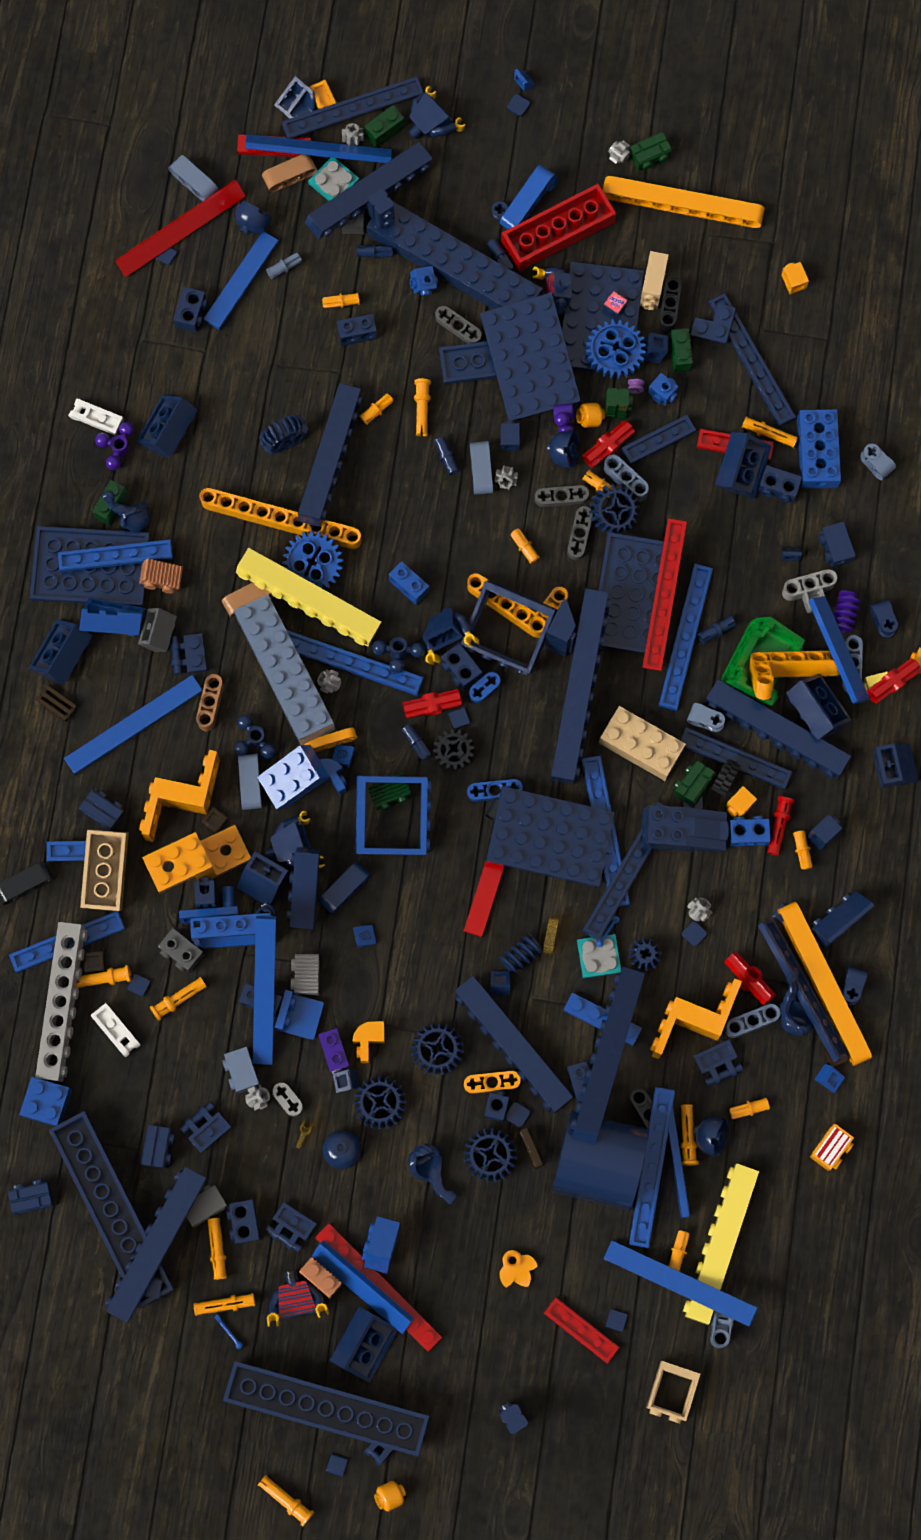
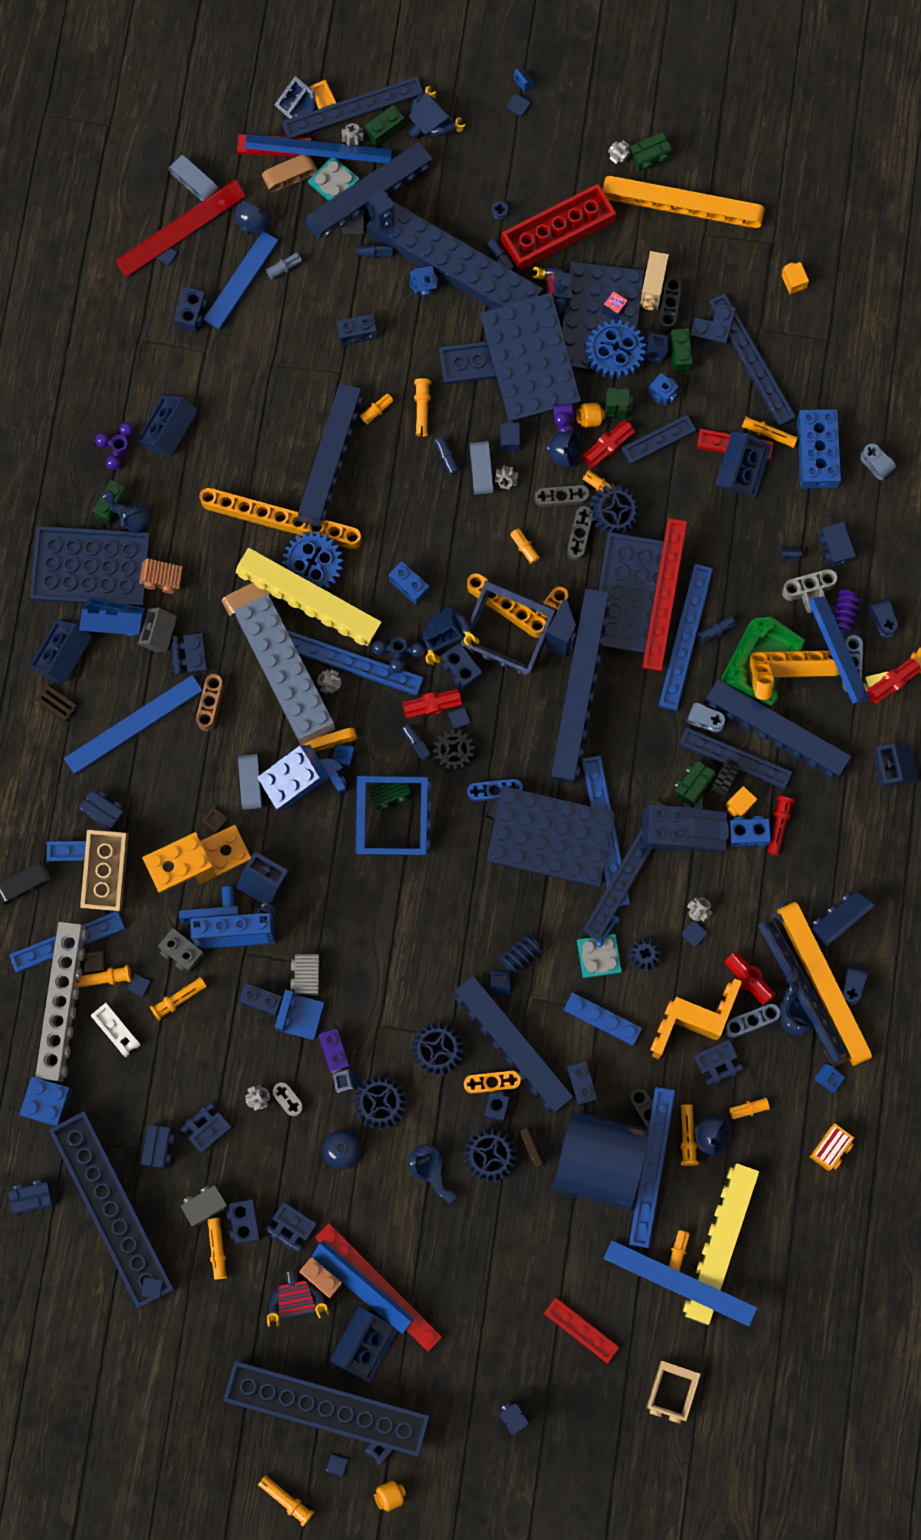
blue tile [58,539,173,572] -> none
white plate [68,399,124,436] -> none
dark blue brick [105,1167,207,1323] -> none
light orange bracket [139,750,220,842] -> none
dark blue brick [194,878,218,909] -> none
light orange pin [194,1293,255,1316] -> none
blue hinge [214,1314,243,1349] -> none
sand blue brick [222,1047,260,1094] -> none
dark blue piece [234,715,276,759] -> none
blue tile [253,916,276,1065] -> none
dark blue gear [259,415,309,454] -> none
dark blue torso [265,811,325,869] -> none
dark blue brick [287,847,320,929] -> none
clear yellow hand [296,1120,313,1149] -> none
dark blue beam [318,861,371,915] -> none
light orange axle [322,293,359,308] -> none
blue slope [353,925,376,948] -> none
light orange brick [353,1021,385,1063] -> none
blue brick [362,1216,400,1274] -> none
dark grey beam [435,306,482,344] -> none
red tile [464,862,505,937] -> none
blue beam [469,672,500,703] -> none
blue beam [500,164,558,229] -> none
light orange plate [500,1250,537,1288] -> none
dark blue piece [505,1102,530,1128] -> none
clear yellow beam [543,917,559,954] -> none
dark blue brick [570,966,645,1145] -> none
tan brick [599,706,686,781] -> none
sand blue beam [604,455,649,502] -> none
dark blue piece [605,1309,627,1332] -> none
medium lavender bush [627,379,644,394] -> none
blue tile [668,1106,690,1218] -> none
sand blue piece [710,1311,734,1349] -> none
dark blue brick [758,465,802,503] -> none
dark blue brick [786,674,852,740] -> none
light orange axle [793,831,812,870] -> none
dark blue brick [807,814,842,851] -> none

